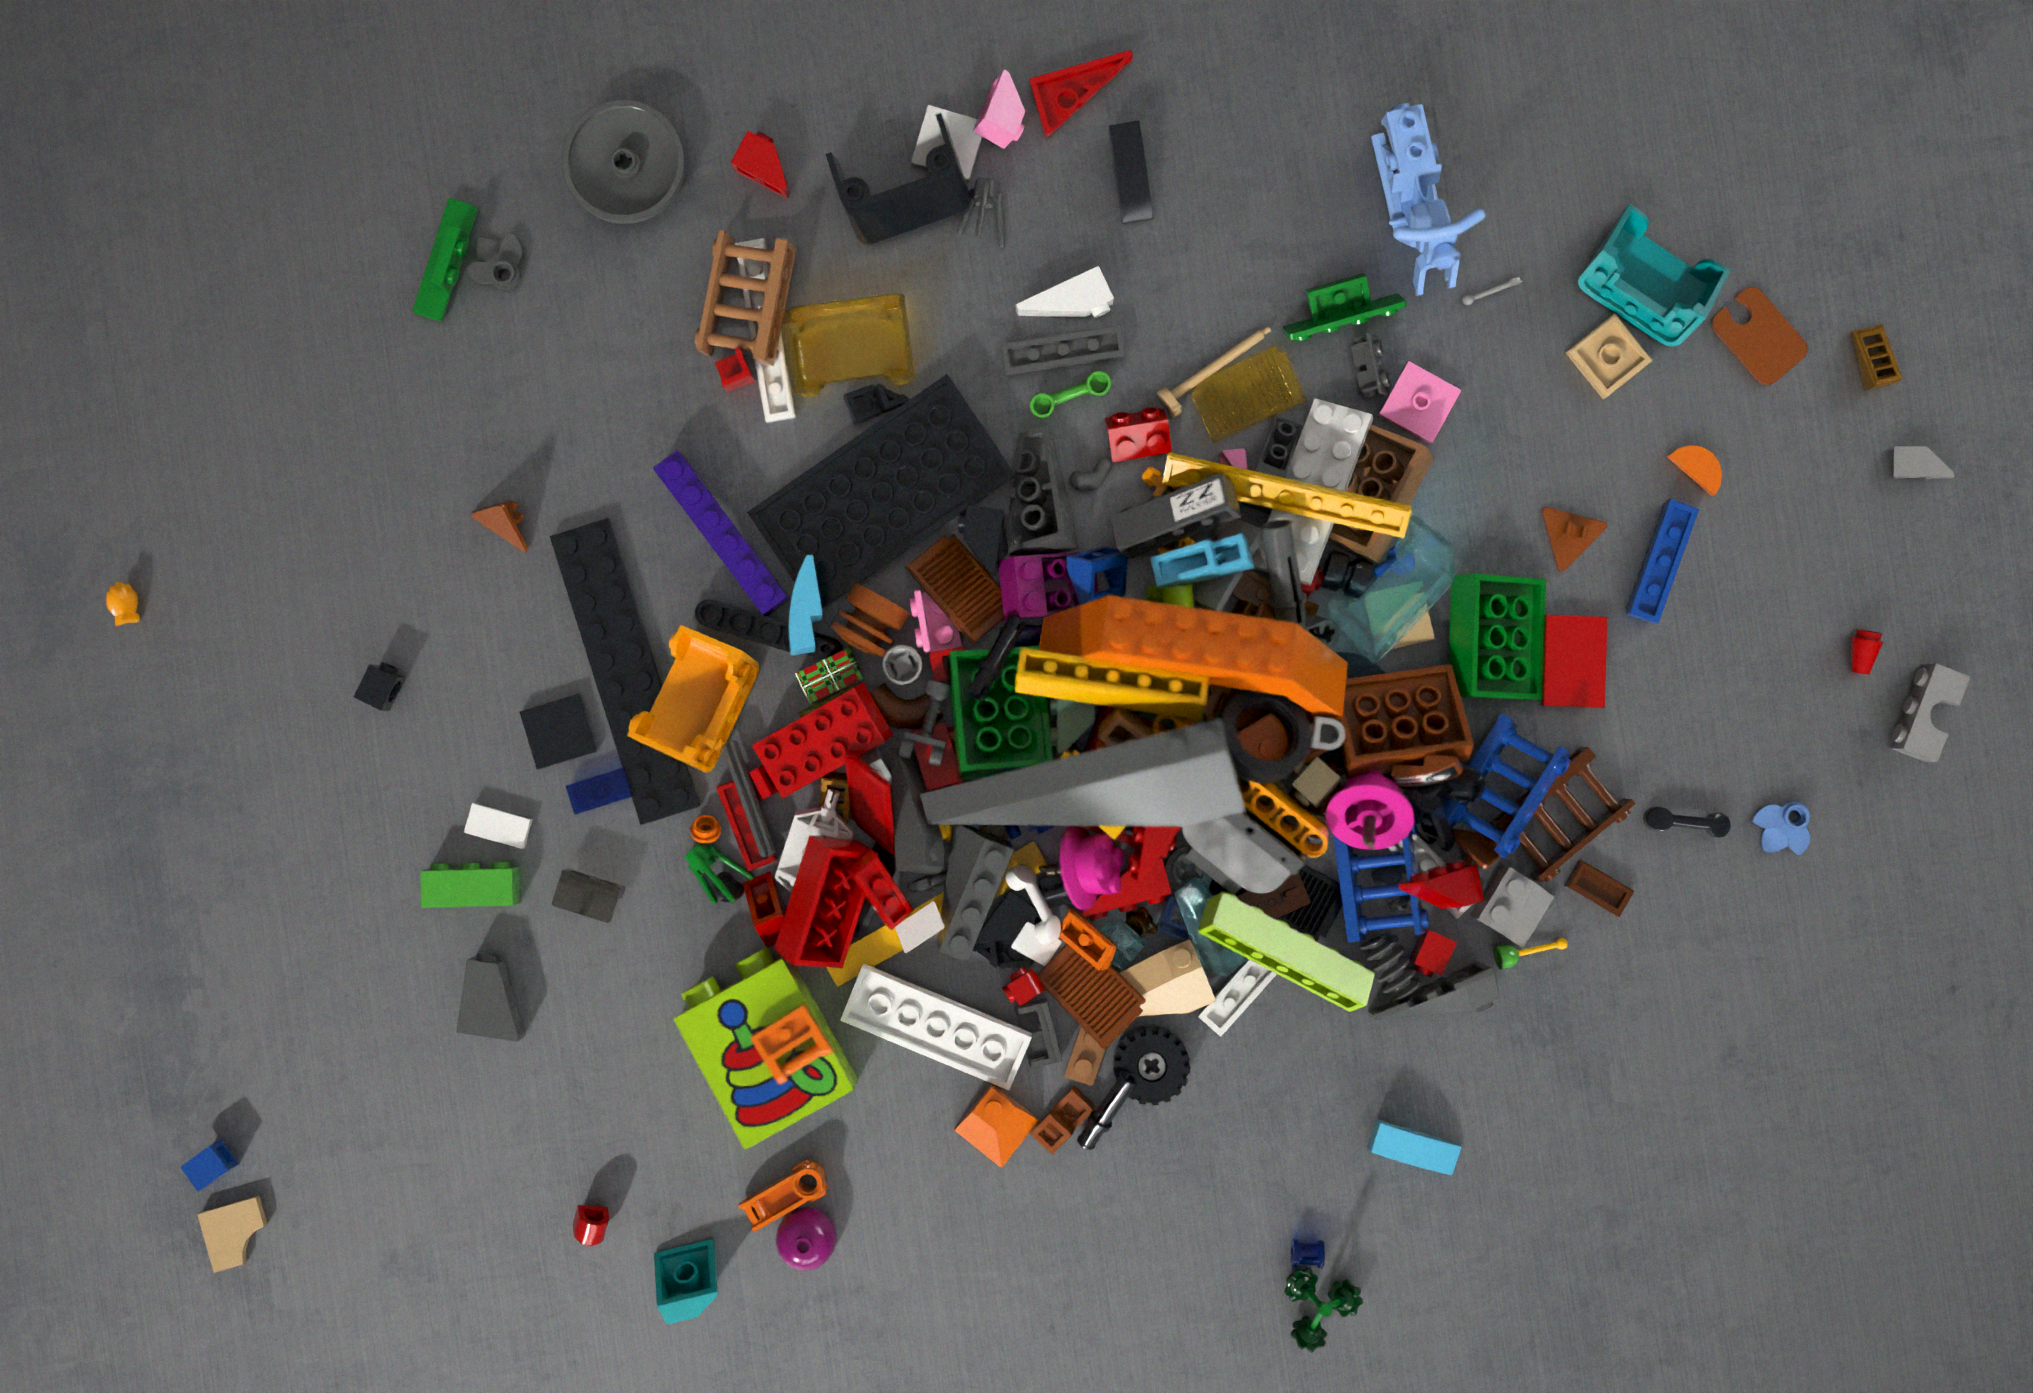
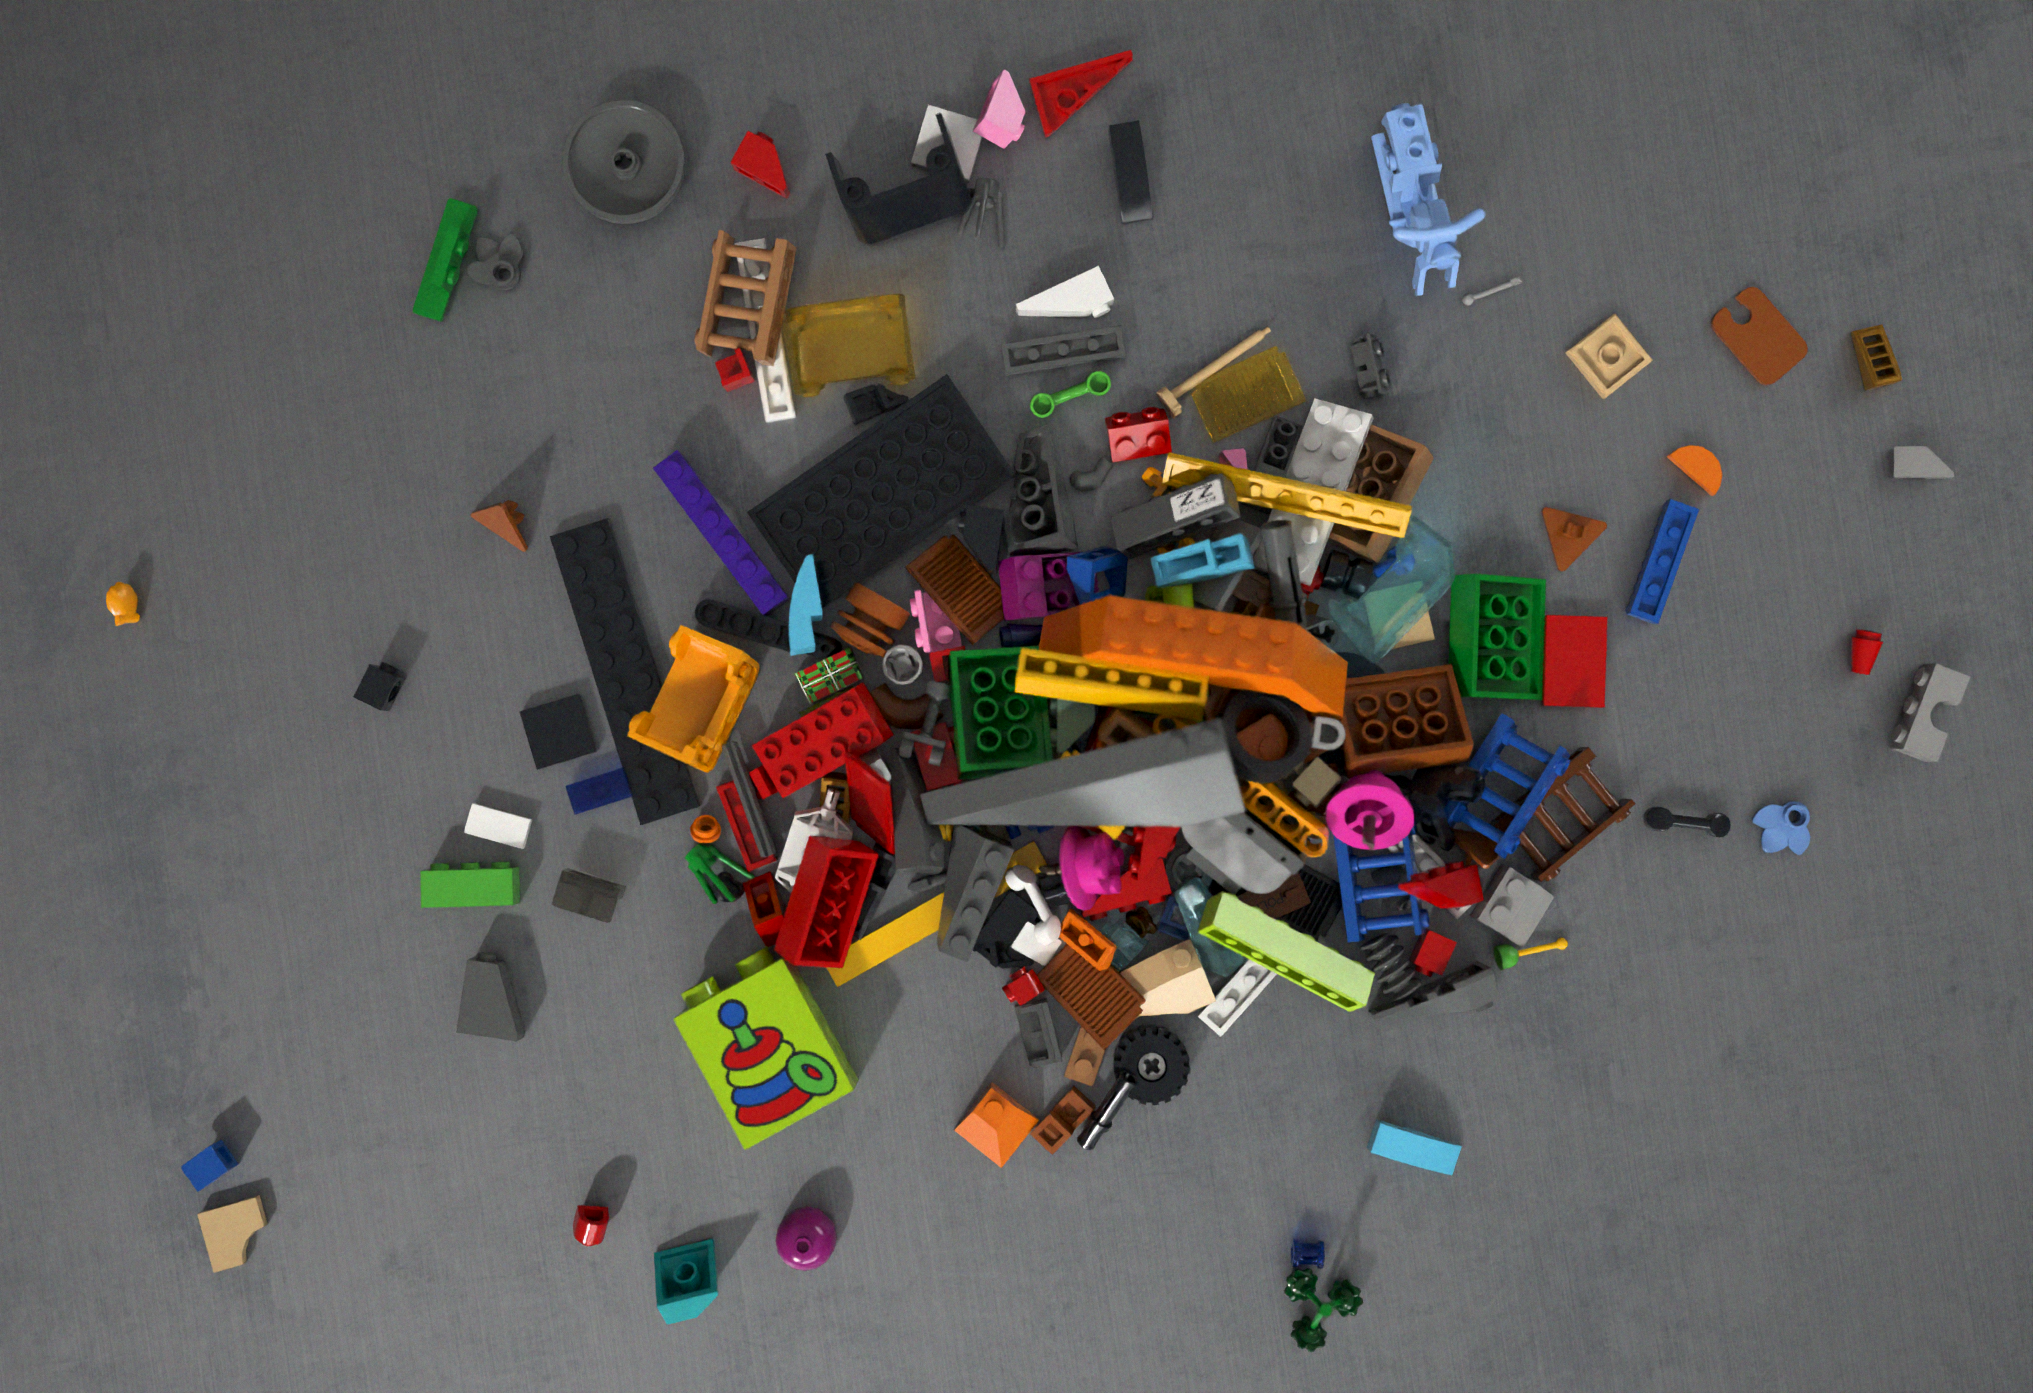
orange piece [738,1159,829,1232] -> none
orange plate [750,1003,834,1085] -> none
white plate [840,964,1033,1090] -> none
red tile [847,850,913,930] -> none
white sticker [895,901,944,953] -> none
black pin [967,615,1026,702] -> none
green bracket [1283,273,1407,341] -> none
bright pink plate [1378,361,1461,444] -> none
dark orange slope [1391,755,1463,787] -> none
reddish brown tile [1564,860,1634,917] -> none
teal windscreen [1578,203,1731,347] -> none

